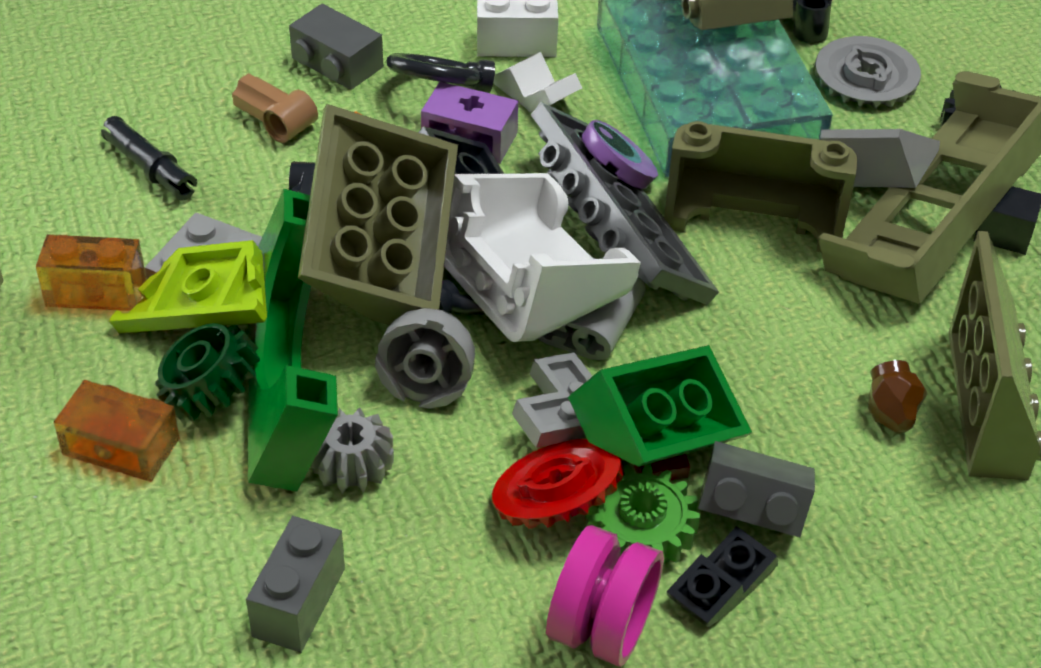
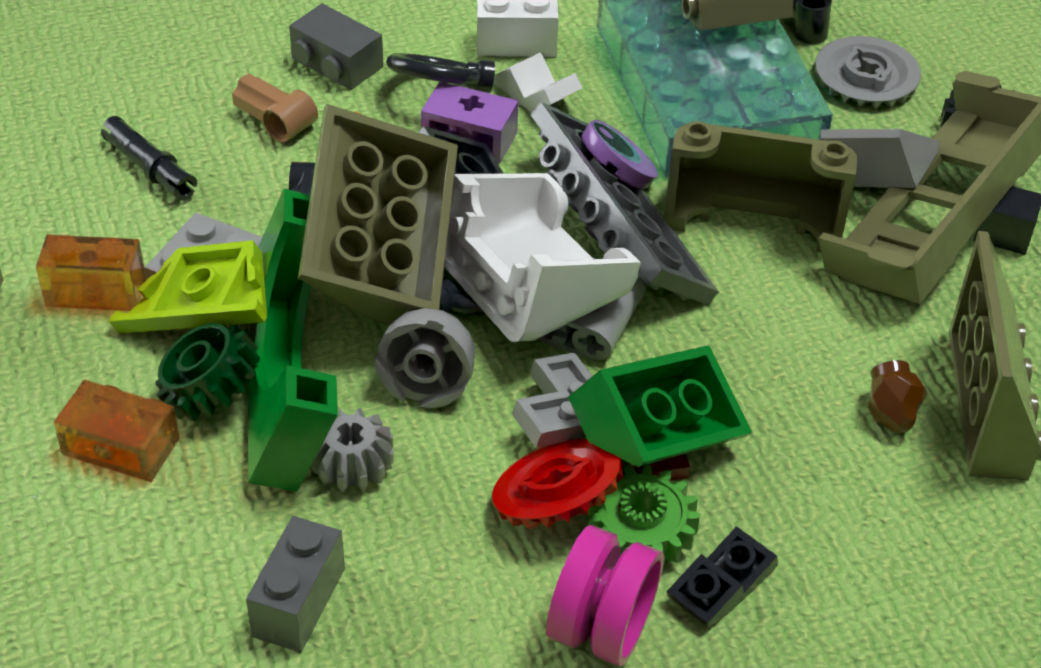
dark grey brick [698,441,815,538] -> none

